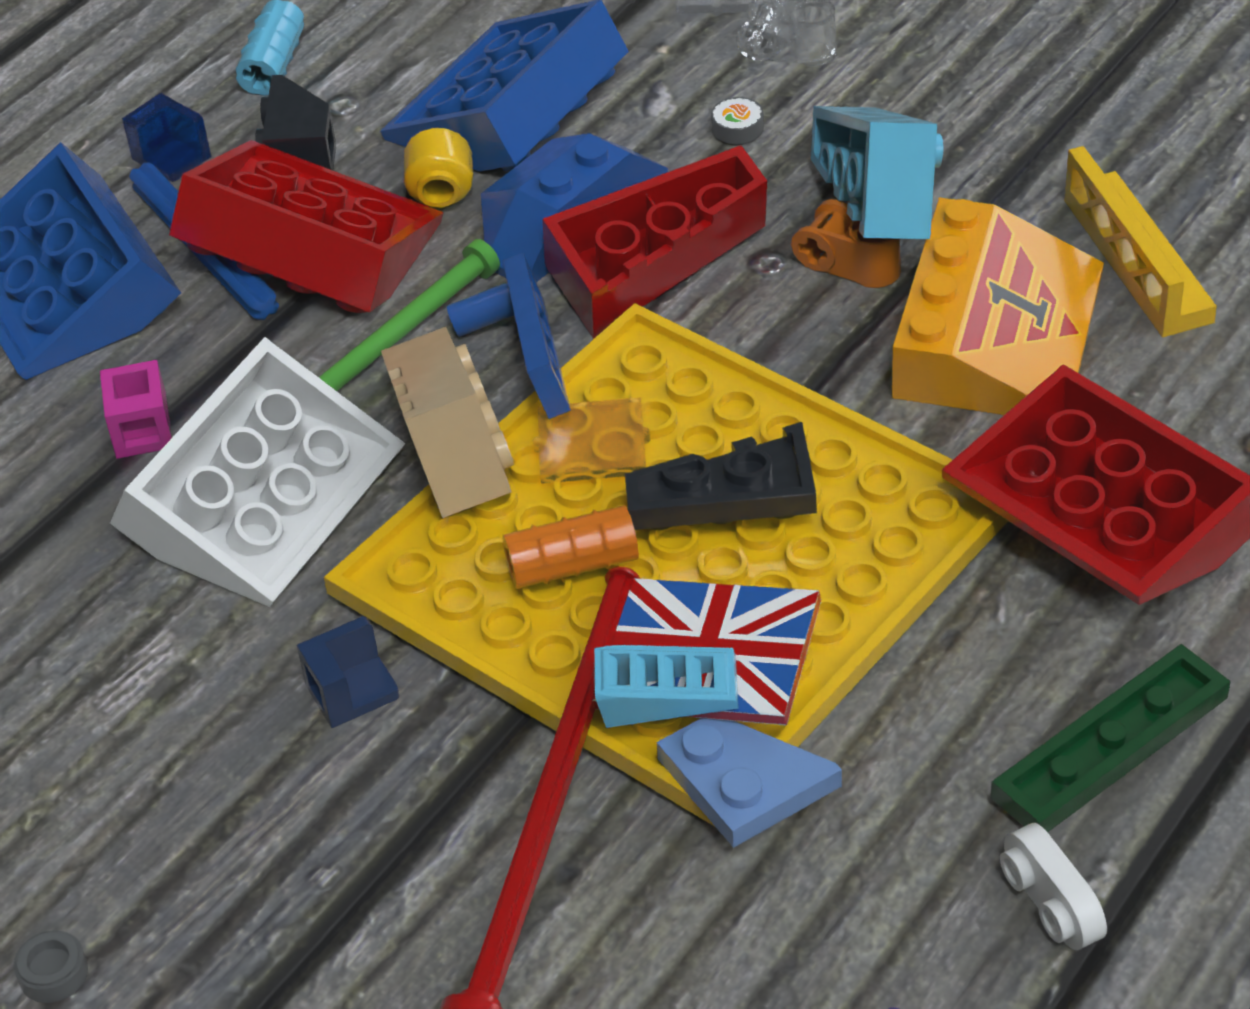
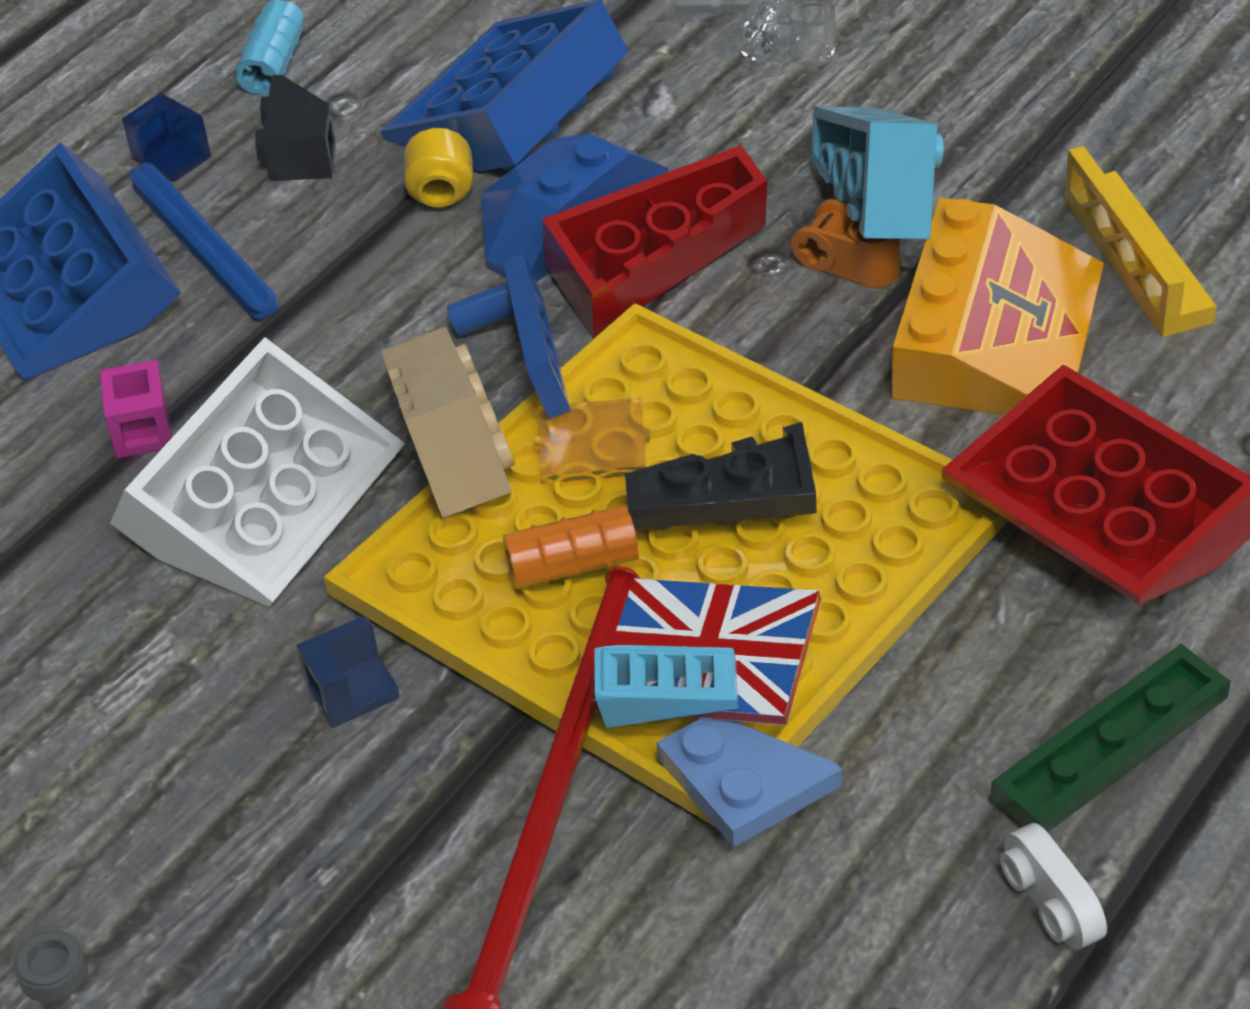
red slope [169,140,444,313] -> none
bright green bar [318,239,500,391] -> none
tile [711,97,764,145] -> none

